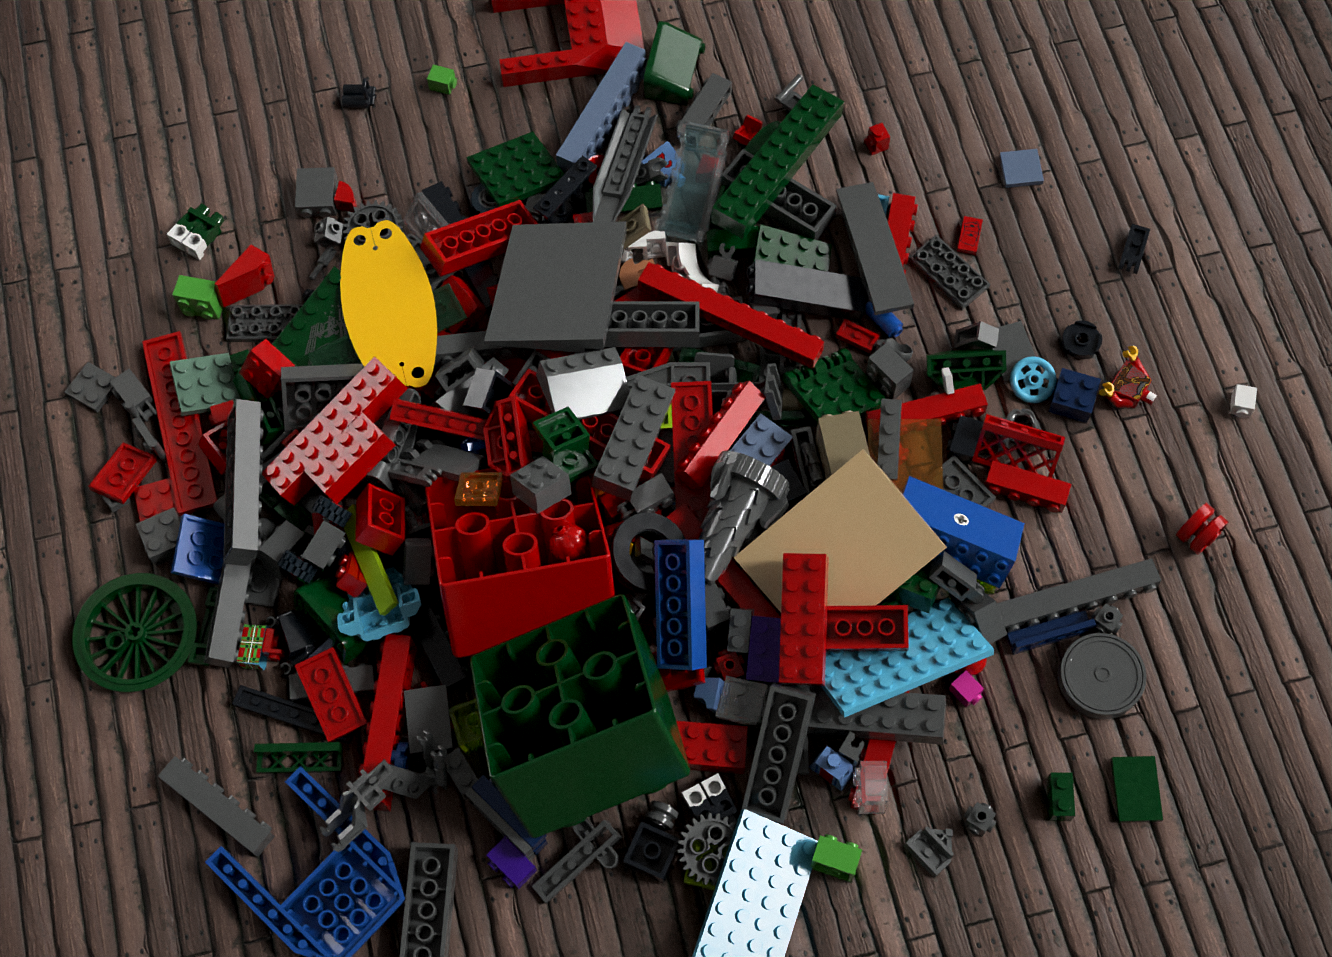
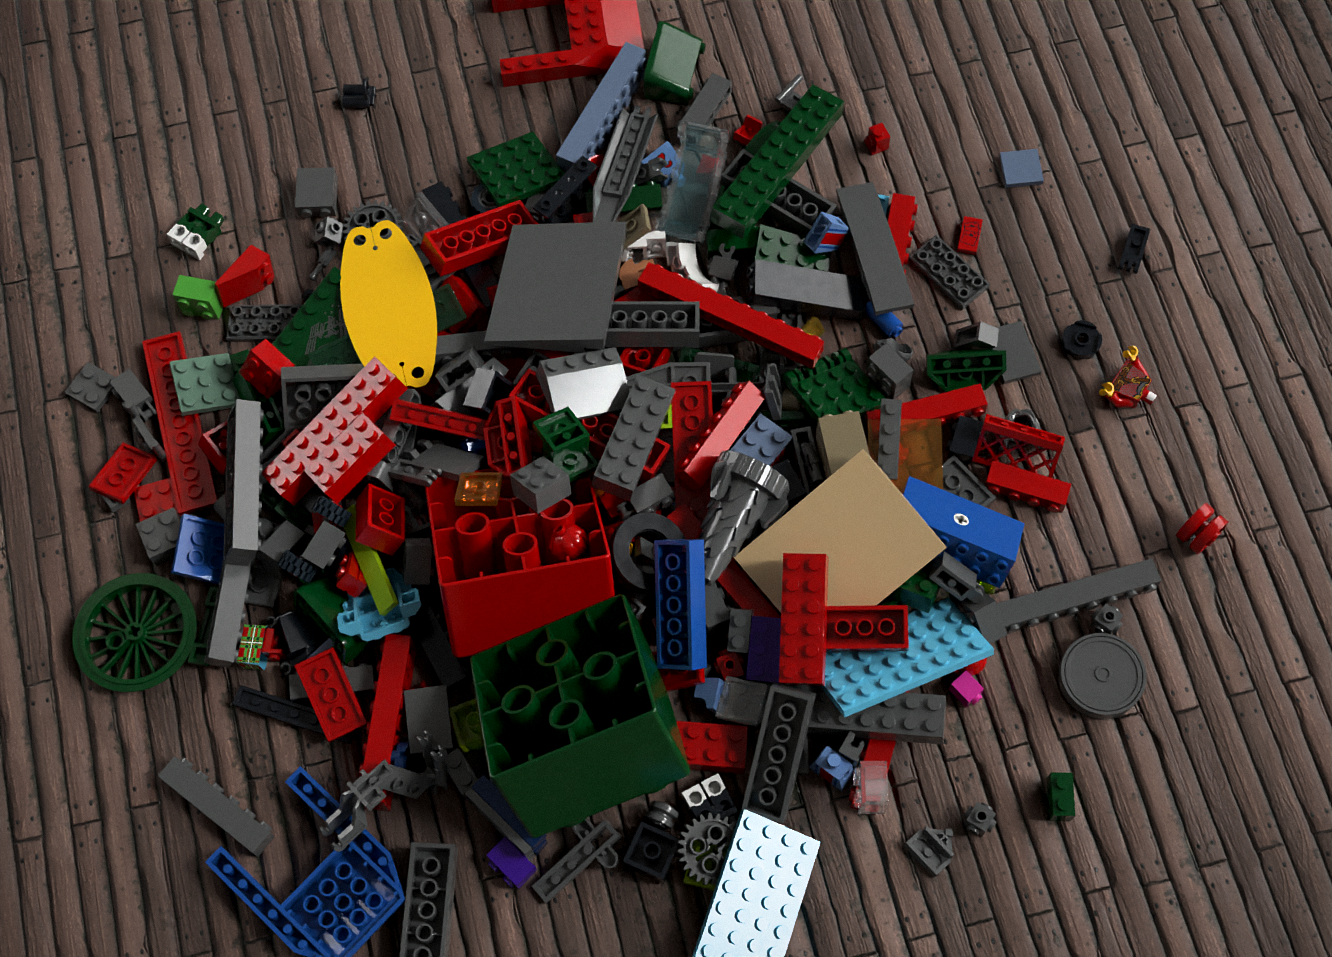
red brick [209,400,234,426] -> none
dark green fence [254,742,343,774] -> none
red brick [334,181,357,212] -> none
bright green brick [427,64,457,95] -> none
bright green brick [810,834,862,883] -> none
red plate [836,319,880,354] -> none
white tile [941,367,954,394] -> none
dark blue fence [1006,611,1096,655] -> none
medium azure plate [1010,356,1057,403] -> none
dark blue brick [1048,368,1101,423] -> none
dark green tile [1111,756,1163,823] -> none
white brick [1229,384,1257,418] -> none
none -> clear yellow plate [802,316,825,337]
none -> medium blue torso [803,212,849,253]

